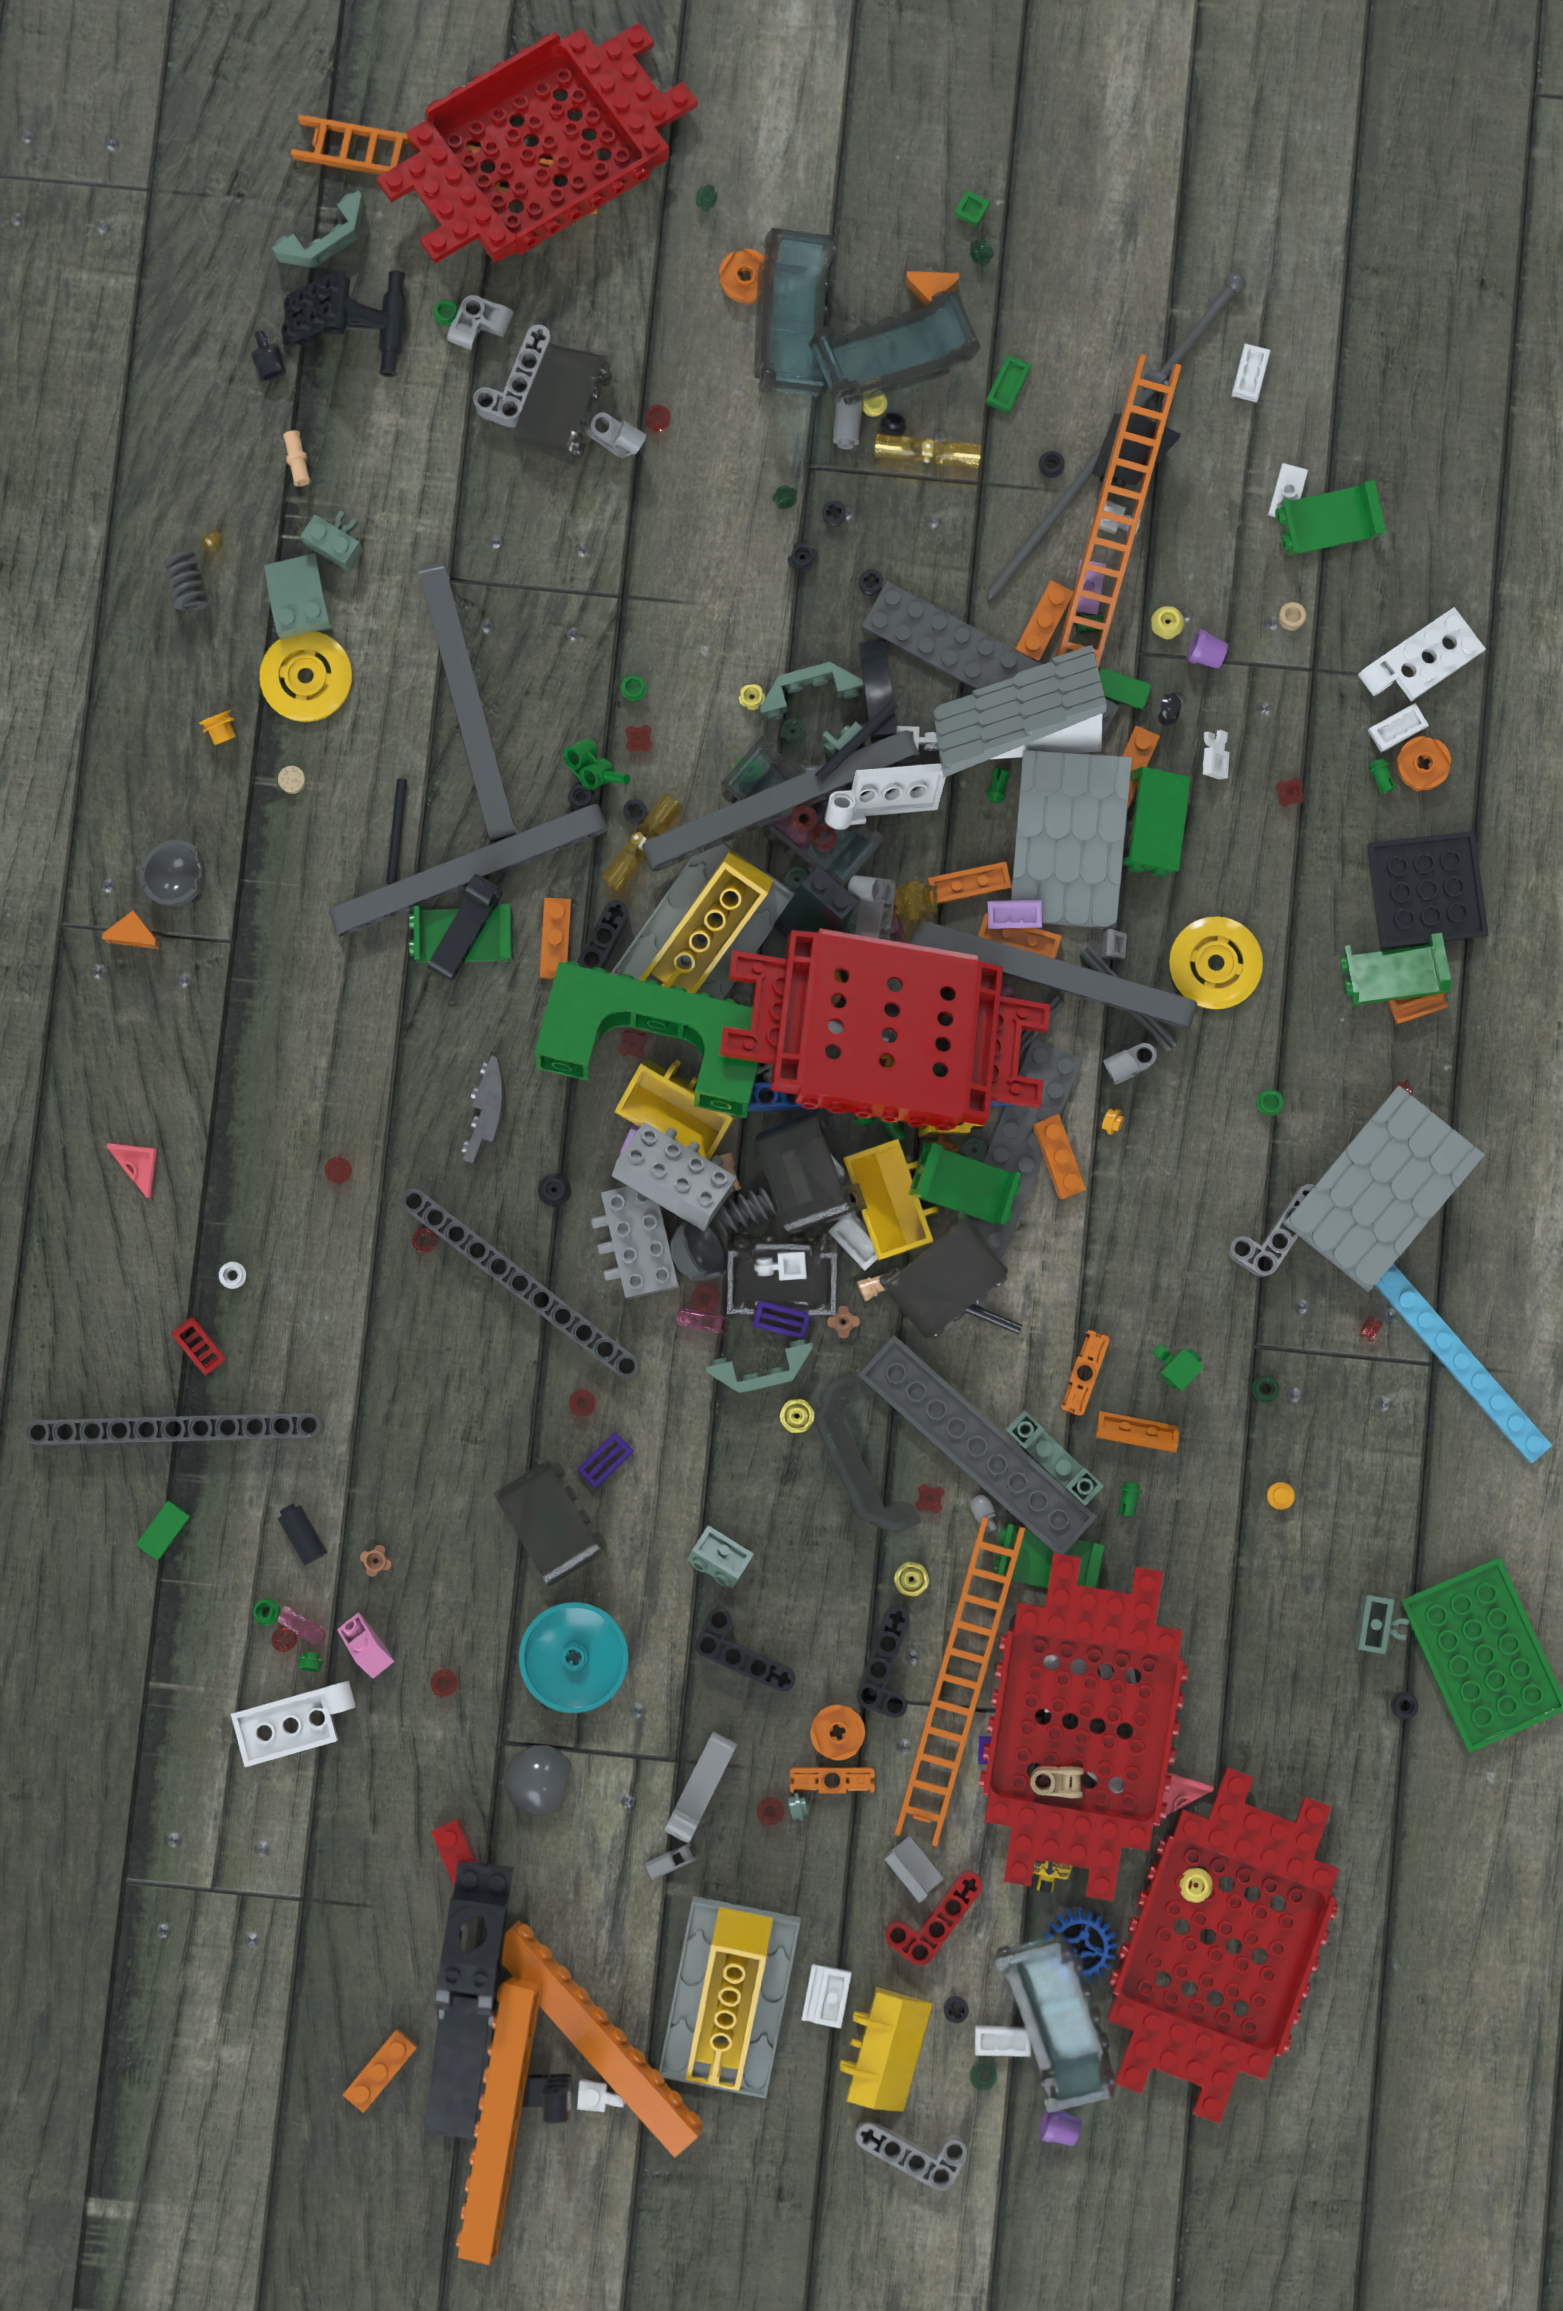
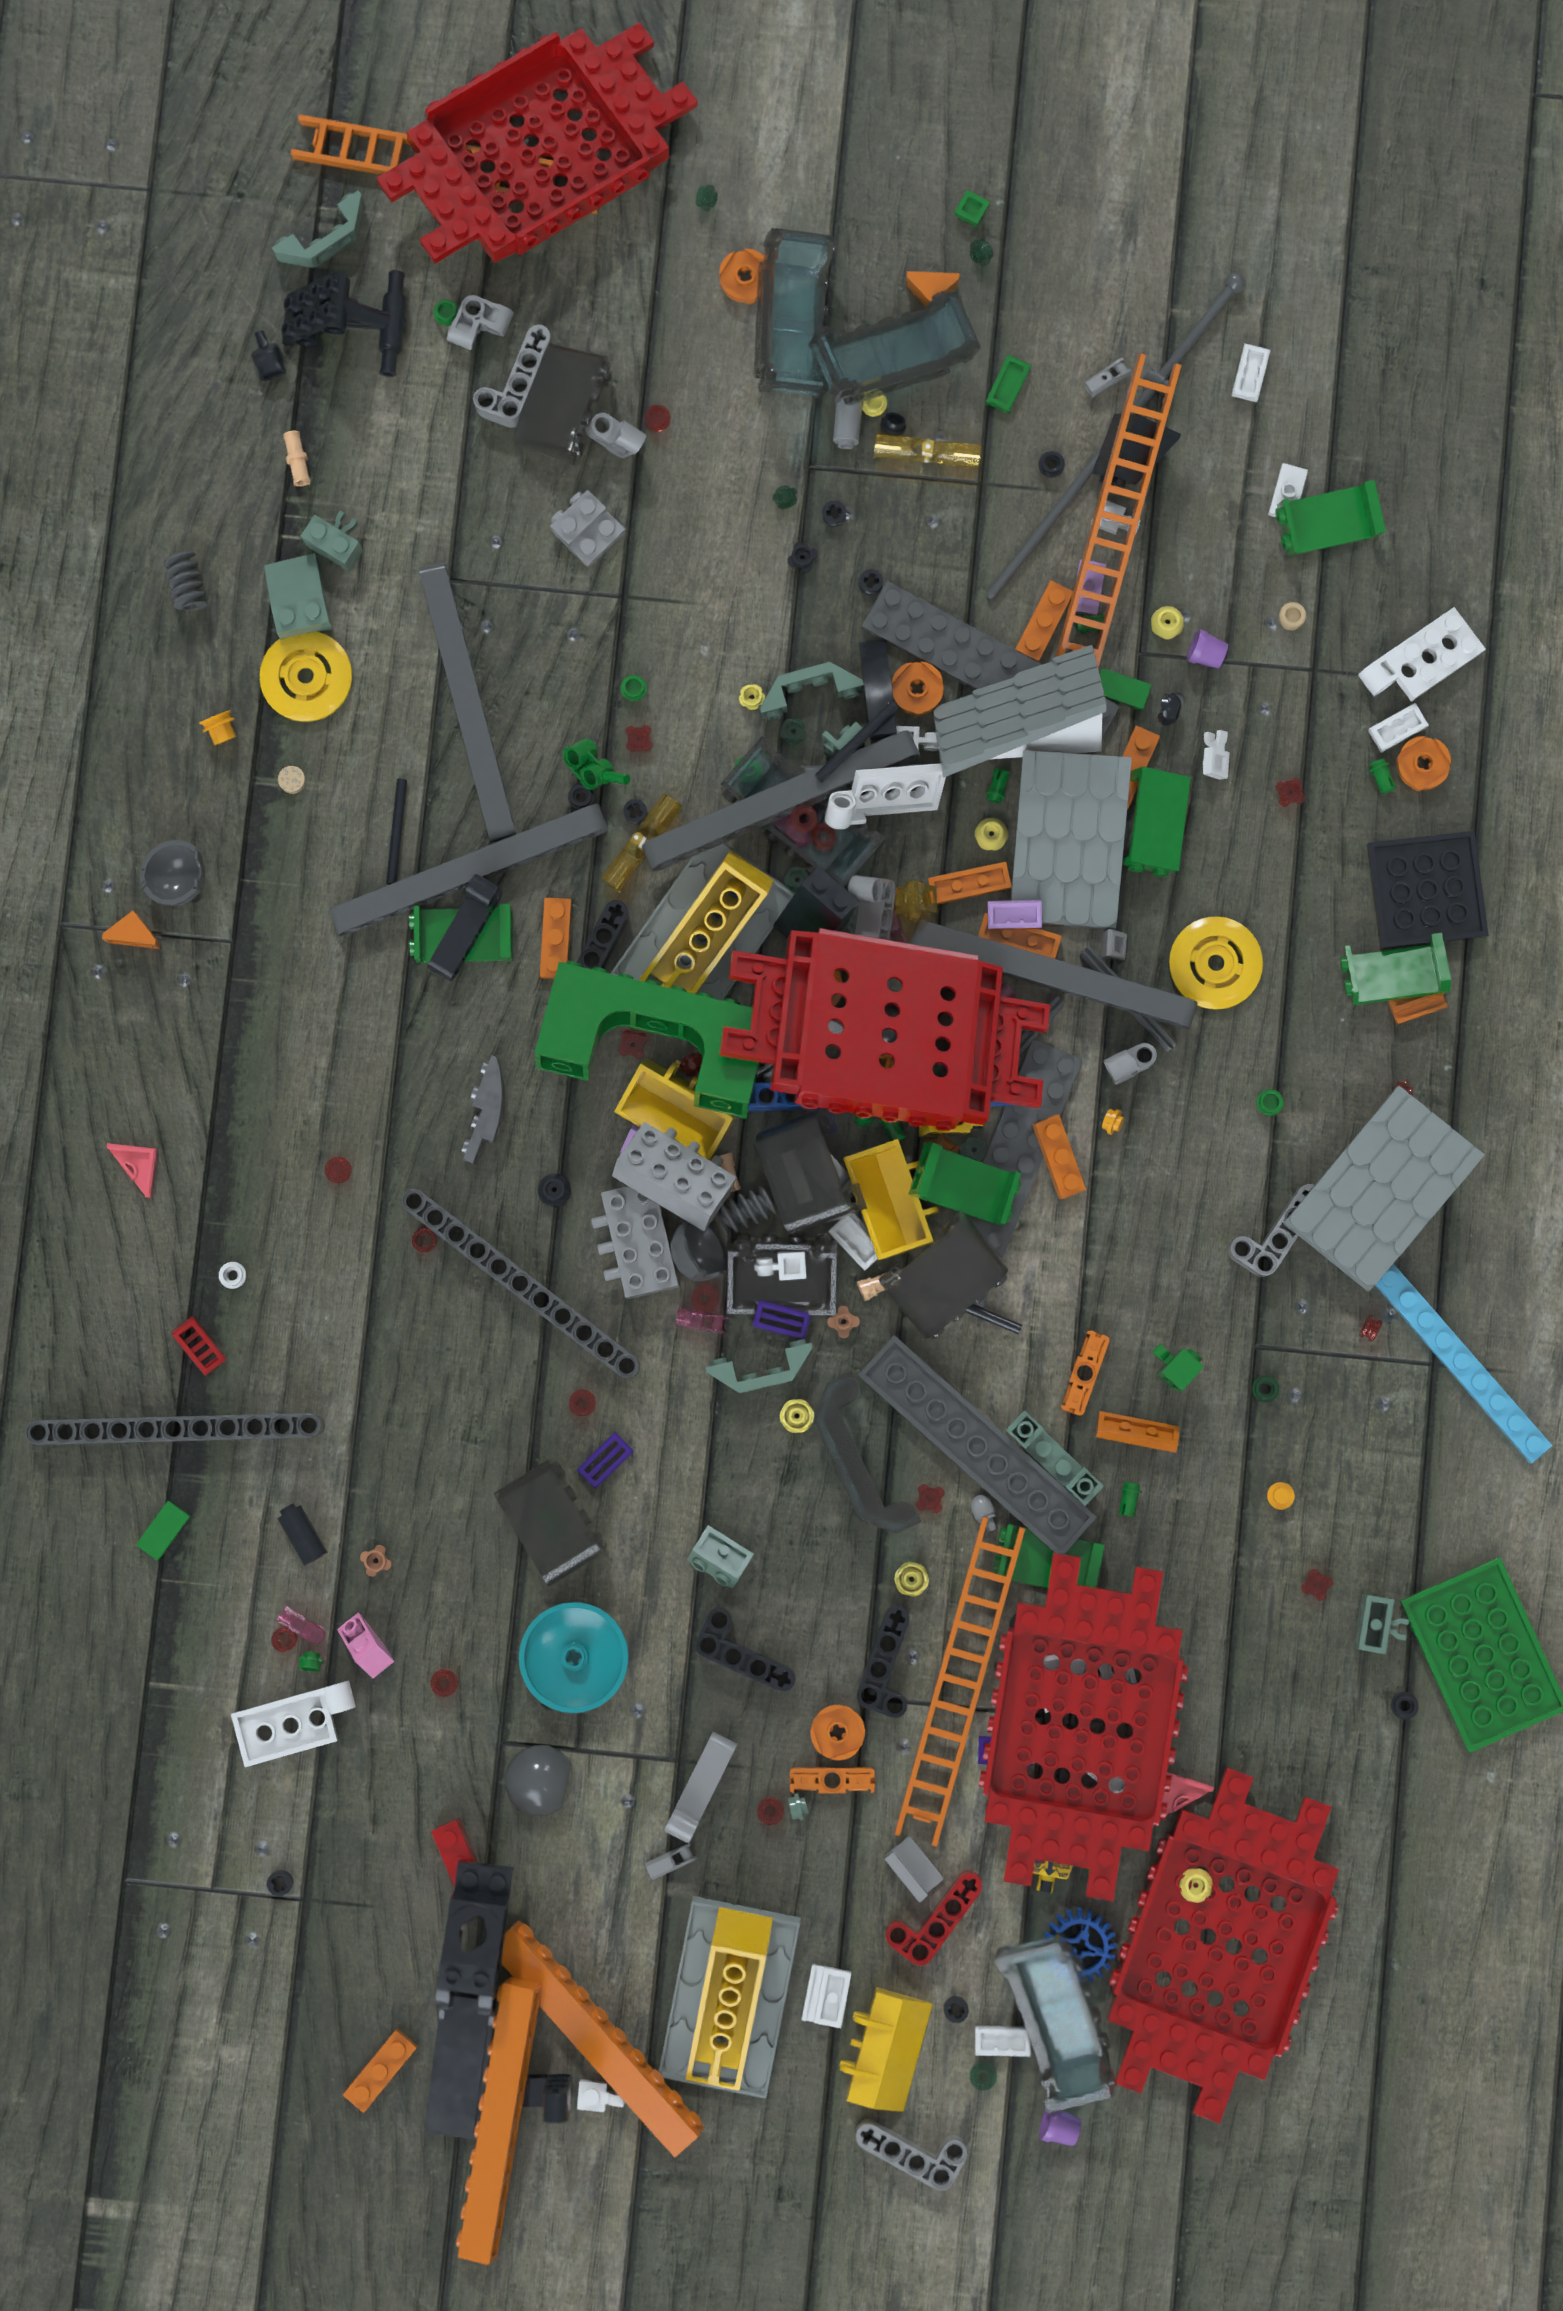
clear yellow hinge [200,529,223,552] -> none
green plate [253,1598,280,1626] -> none
tan piece [1031,1766,1084,1798] -> none
none -> black bush [267,1870,293,1897]
none -> light grey plate [550,490,626,568]
none -> clear red plate [679,1053,703,1077]
none -> orange plate [892,662,944,717]
none -> light yellow plate [974,818,1008,851]
none -> light grey bar [1083,357,1132,398]
none -> clear red plate [1301,1569,1333,1601]

